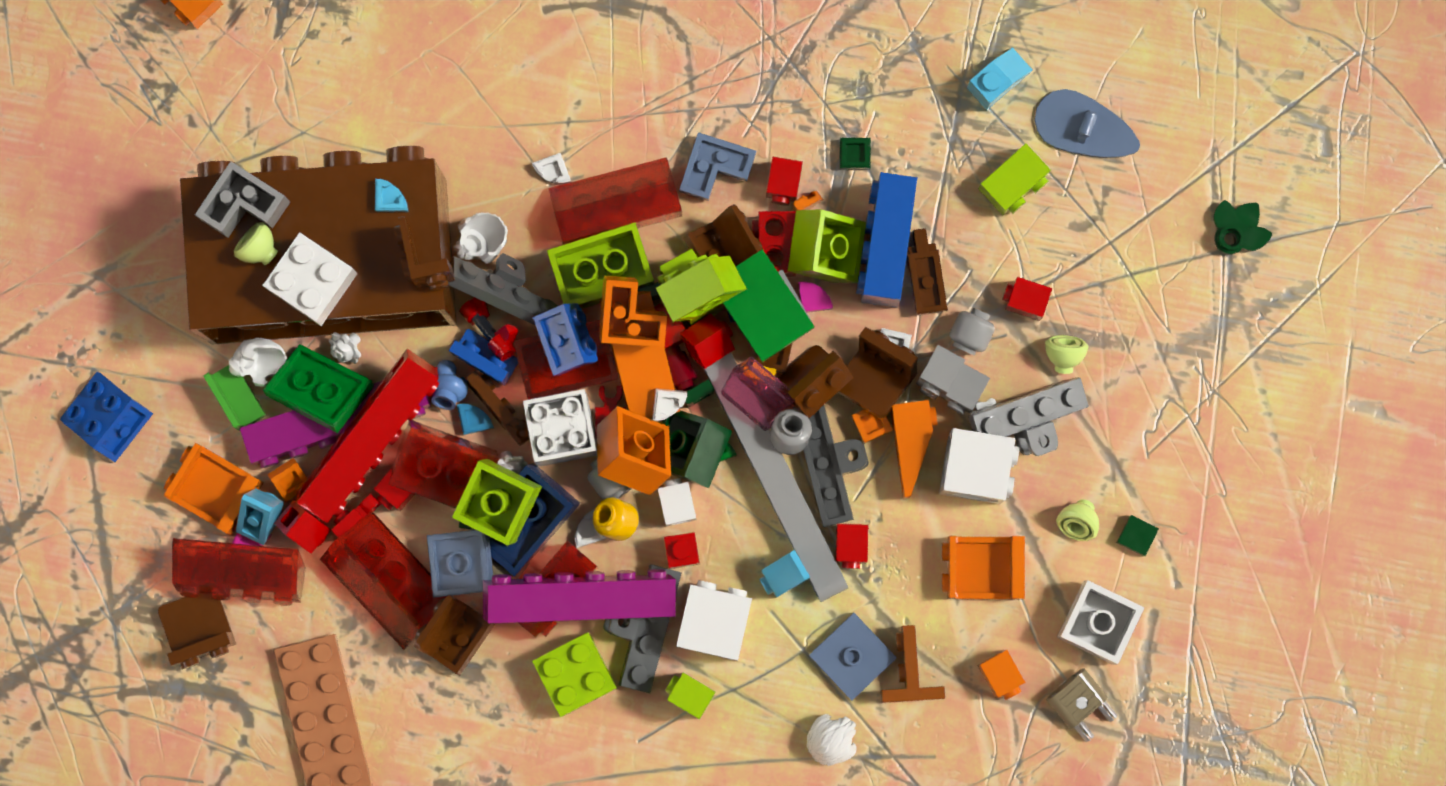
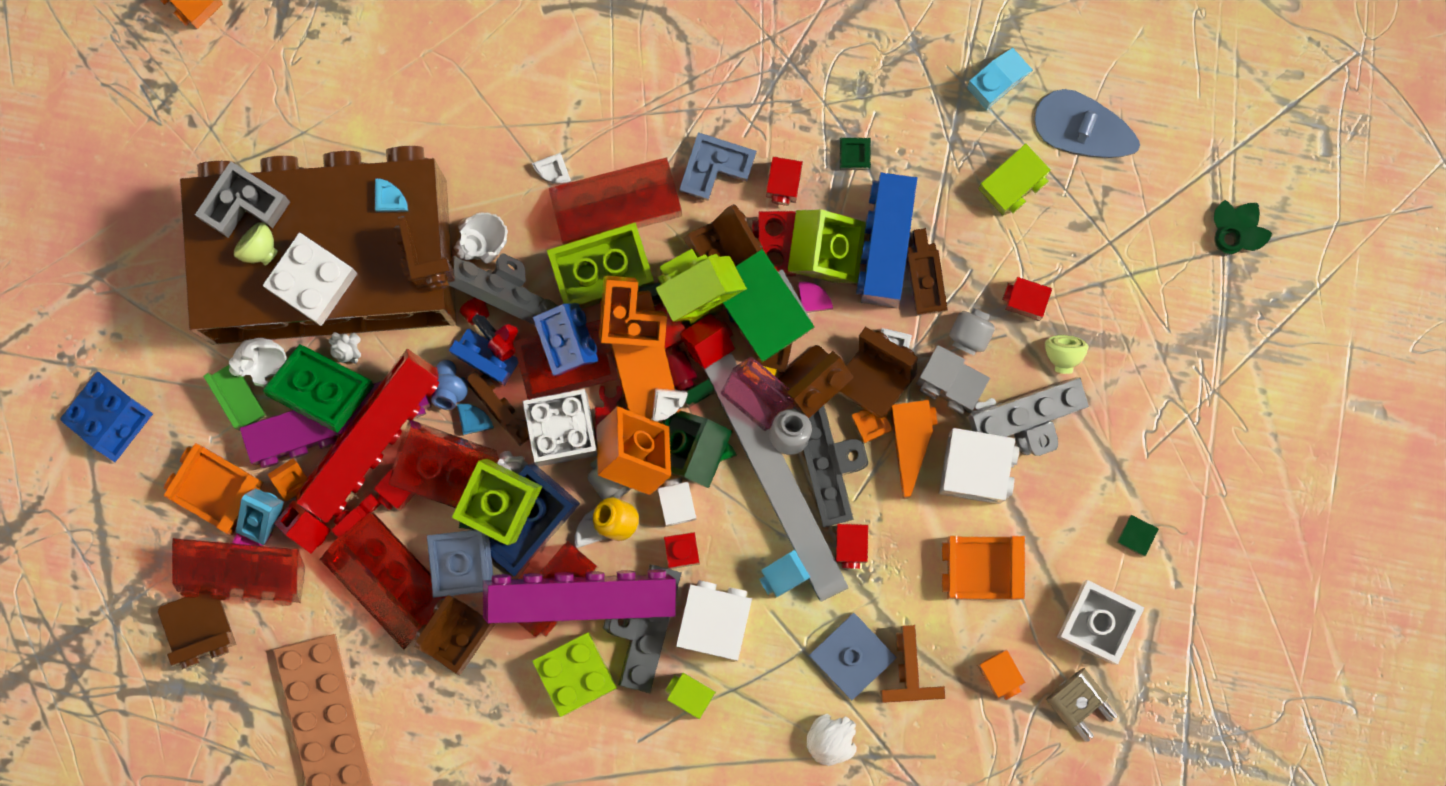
orange tile [793,191,824,211] -> none
yellowish green brick [1056,499,1099,541] -> none

